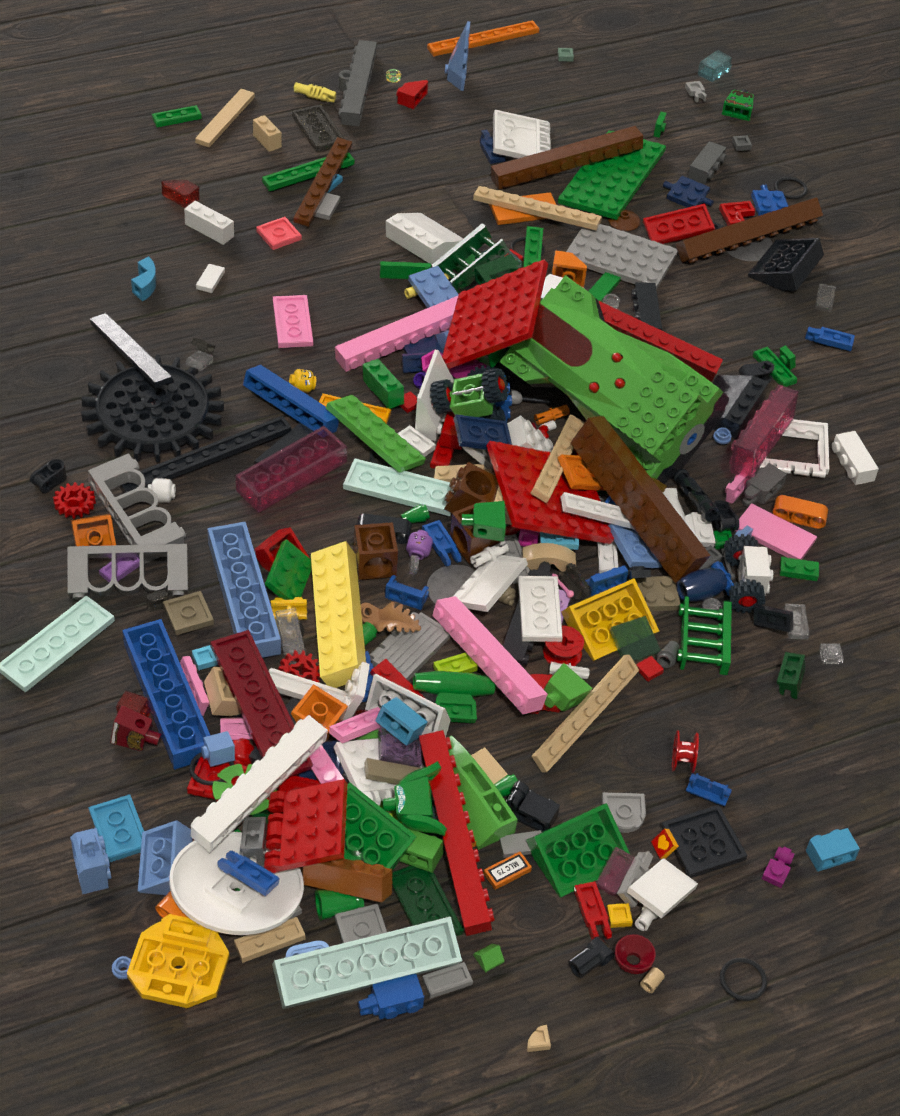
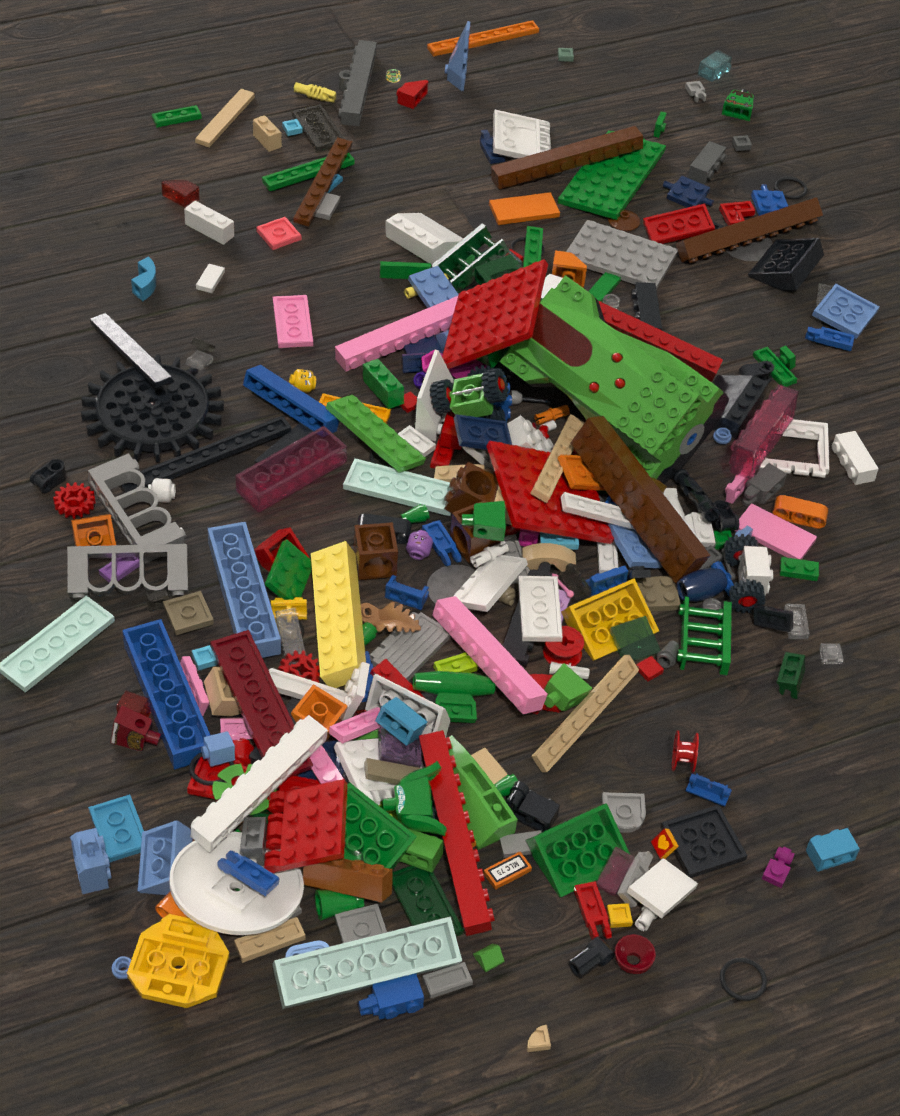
clear tile [409,555,419,575] -> none
tan plate [473,186,602,230] -> none
tan hinge [640,967,665,993] -> none
none -> medium azure plate [282,119,302,136]
none -> medium blue plate [812,284,879,339]

